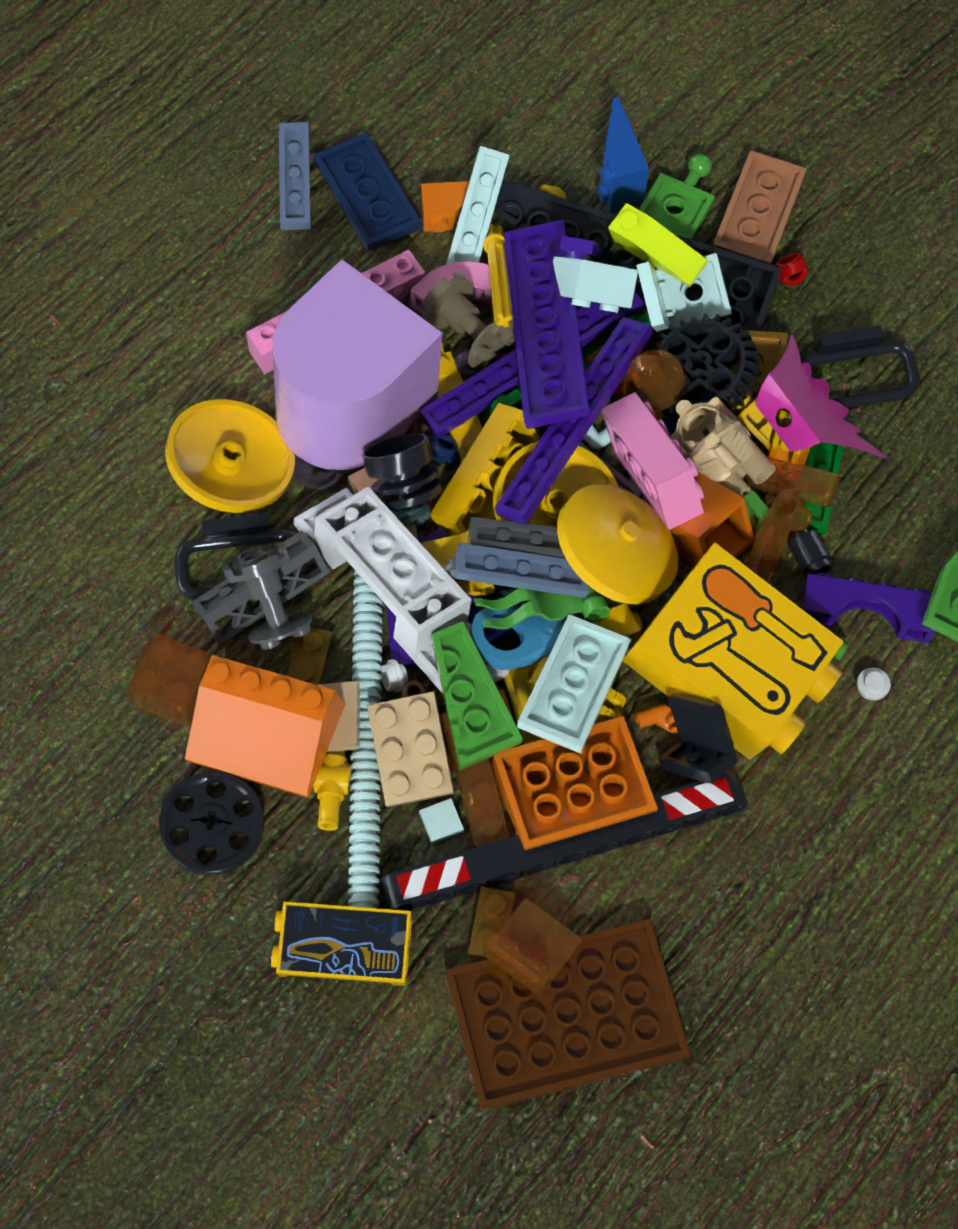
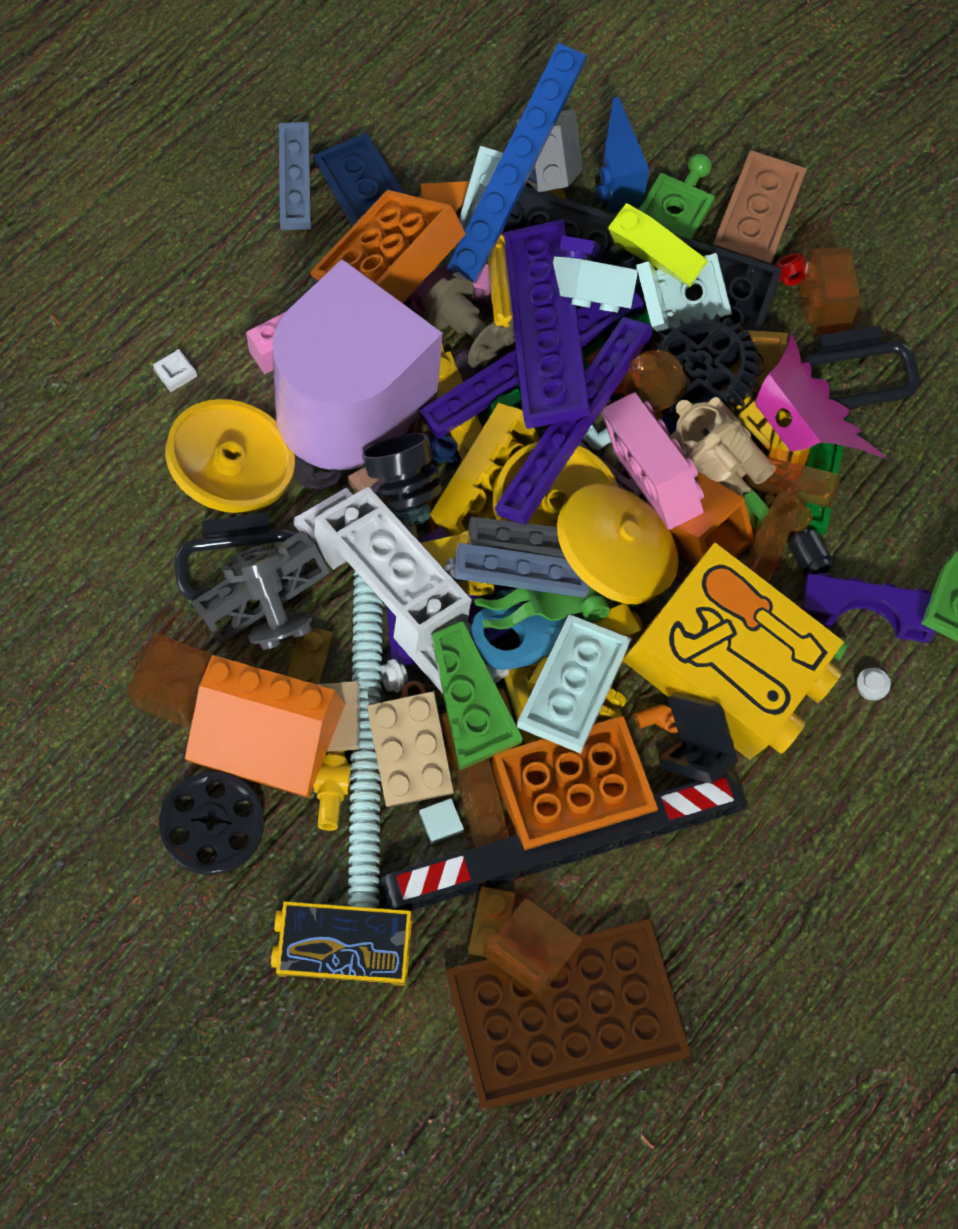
none -> white tile [153,349,197,392]
none -> orange slope [310,190,466,304]
none -> blue plate [447,43,587,284]
none -> light grey slope [516,109,583,192]
none -> clear orange brick [800,247,860,335]

